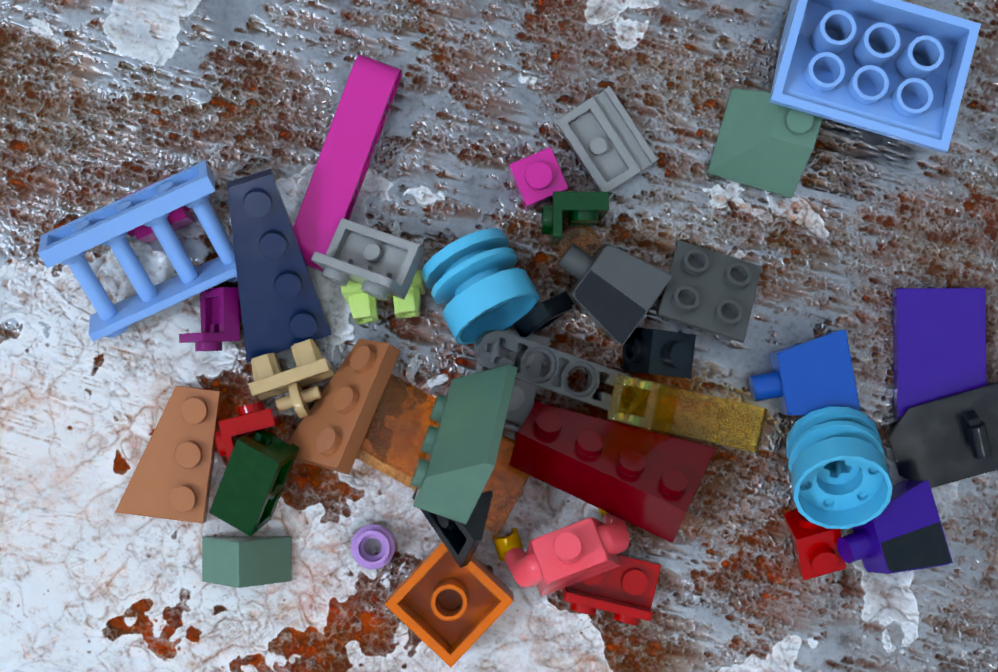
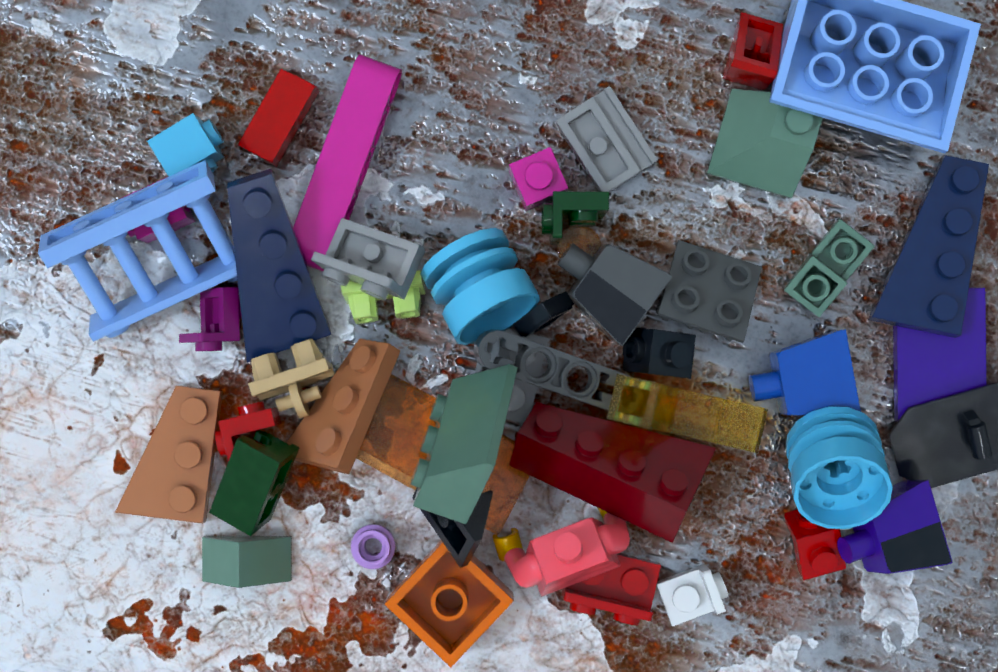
none -> medium azure brick [147,113,224,176]
none -> red slope [238,69,320,167]
none -> white bracket [656,564,729,626]
none -> red slope [722,12,783,90]
none -> sand green slope [784,218,875,317]
none -> dark blue wing [868,155,989,338]

